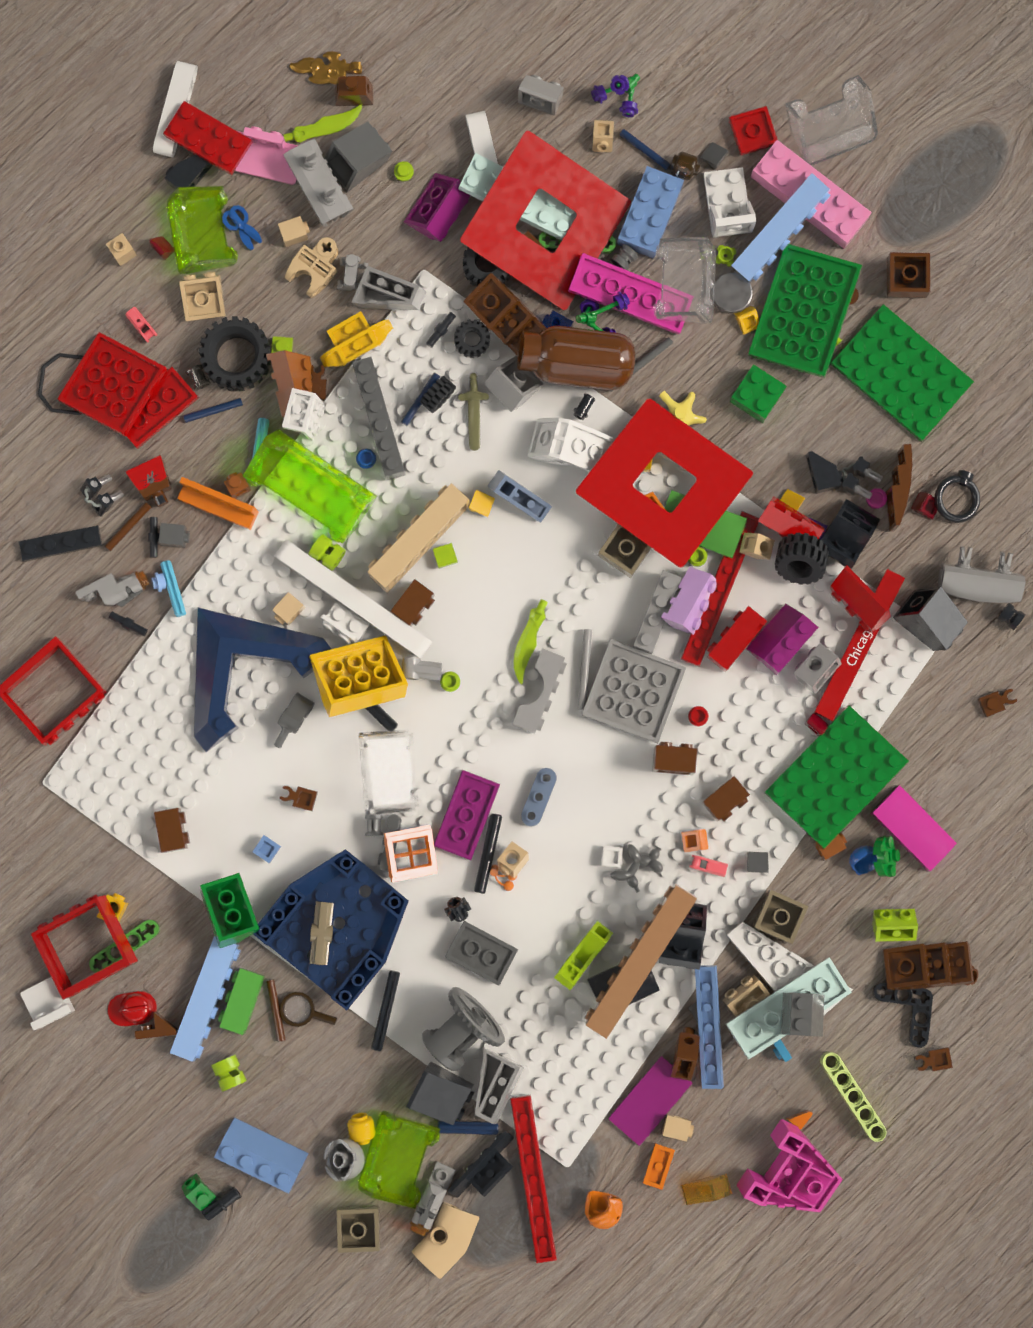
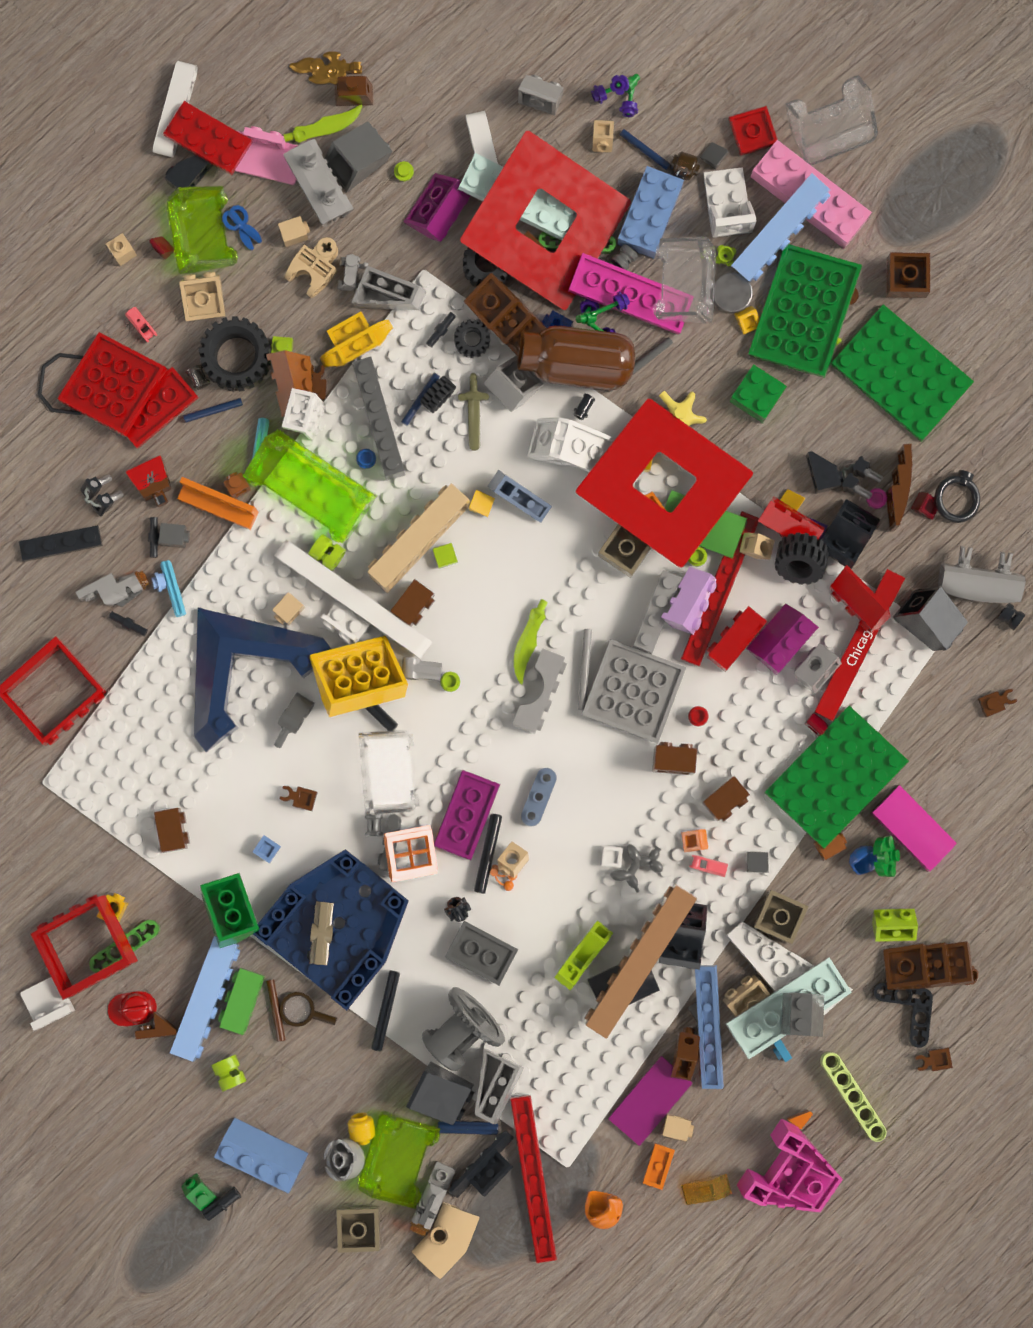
reddish brown bar [105,502,152,551] -> none

